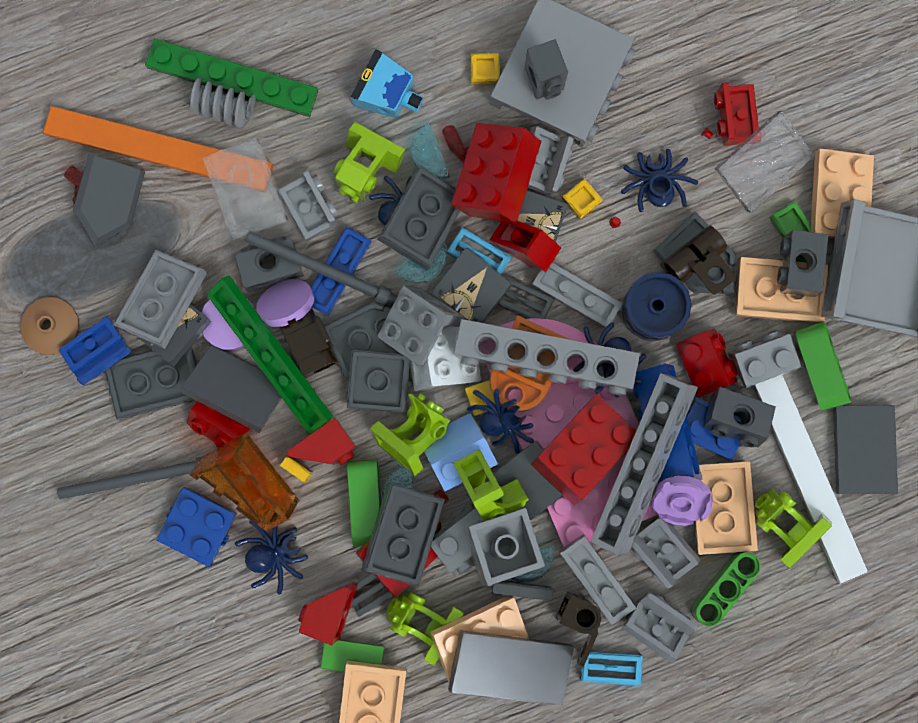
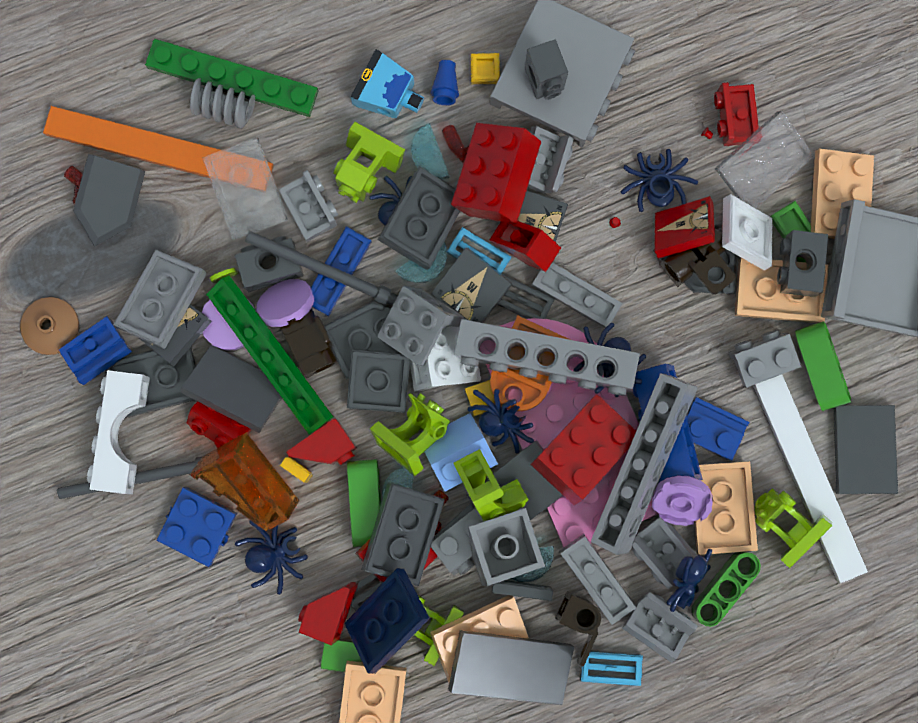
yellow tile [562,178,603,220] -> none
dark blue wheel [621,272,692,342] -> none
red bracket [676,328,737,398] -> none
dark grey brick [703,387,776,447] -> none
none -> white arch [87,370,150,494]
none -> lime piece [210,268,239,283]
none -> dark blue tile [344,568,430,674]
none -> blue cone [430,60,459,106]
none -> red tile [654,196,715,258]
none -> dark blue animal [666,549,712,612]
none -> white tile [722,194,772,270]

